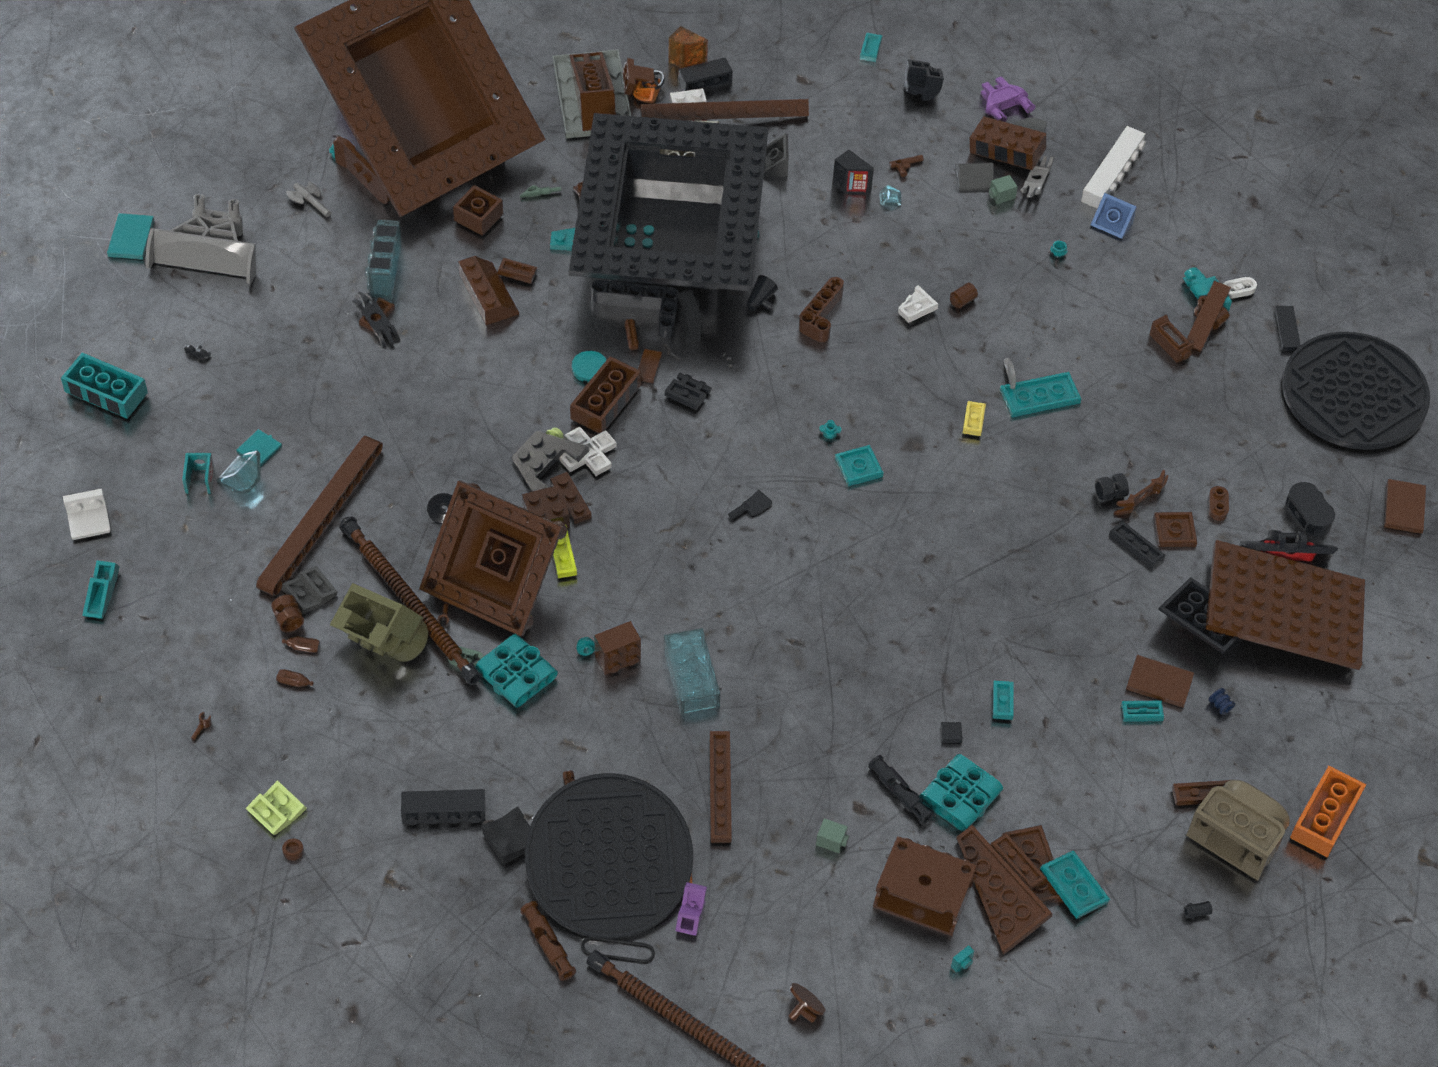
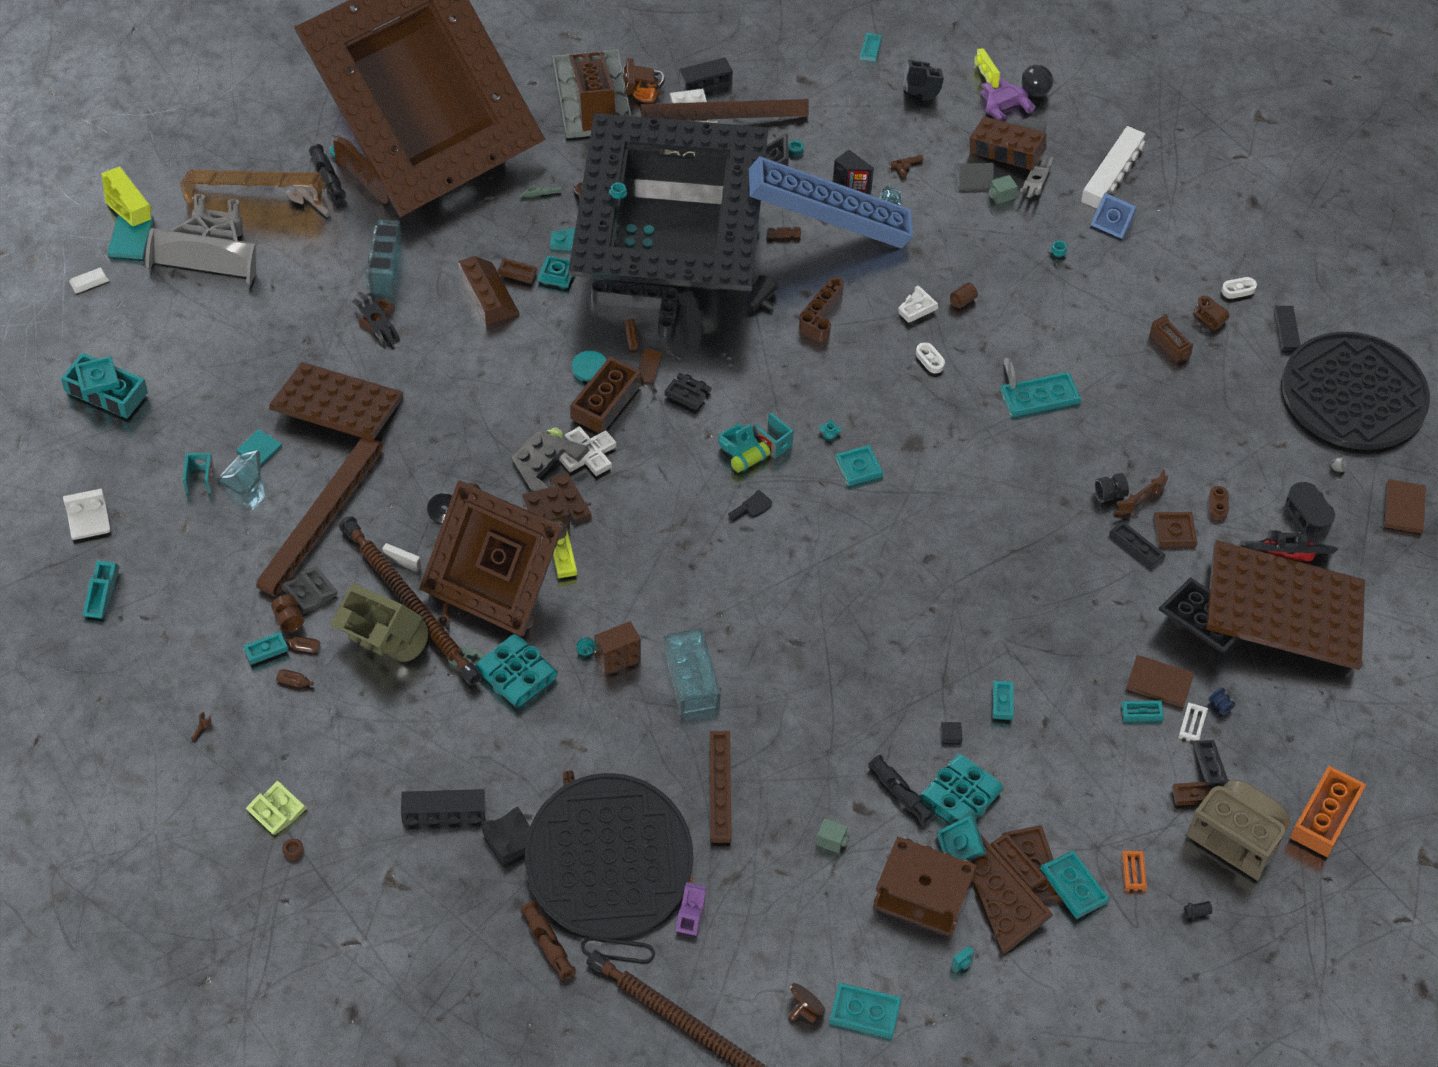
black piece [184,344,211,359] -> none
reddish brown brick [453,185,503,236] -> none
clear orange slope [669,26,708,68] -> none
light yellow plate [963,401,986,436] -> none
teal plate [1183,267,1232,312] -> none
reddish brown tile [1187,281,1231,352] -> none
none -> white tile [69,267,110,294]
none -> teal tile [75,356,120,396]
none -> neon yellow wedge [101,166,152,227]
none -> clear orange piece [180,170,324,206]
none -> teal plate [243,632,288,665]
none -> reddish brown plate [269,362,403,441]
none -> black piece [309,144,346,202]
none -> white tile [382,543,421,573]
none -> teal piece [537,256,573,288]
none -> teal plate [609,182,627,199]
none -> teal piece [718,424,770,473]
none -> medium blue brick [749,156,913,249]
none -> teal piece [753,412,794,458]
none -> reddish brown axle [767,227,801,238]
none -> teal tile [788,140,804,157]
none -> teal tile [829,982,902,1039]
none -> white plate [916,343,945,373]
none -> teal tile [936,815,986,861]
none -> neon yellow plate [974,48,1000,88]
none -> black helmet [1022,65,1053,98]
none -> orange tile [1122,851,1147,892]
none -> white tile [1178,702,1208,742]
none -> black tile [1194,740,1228,790]
none -> light grey hinge [1331,457,1347,472]

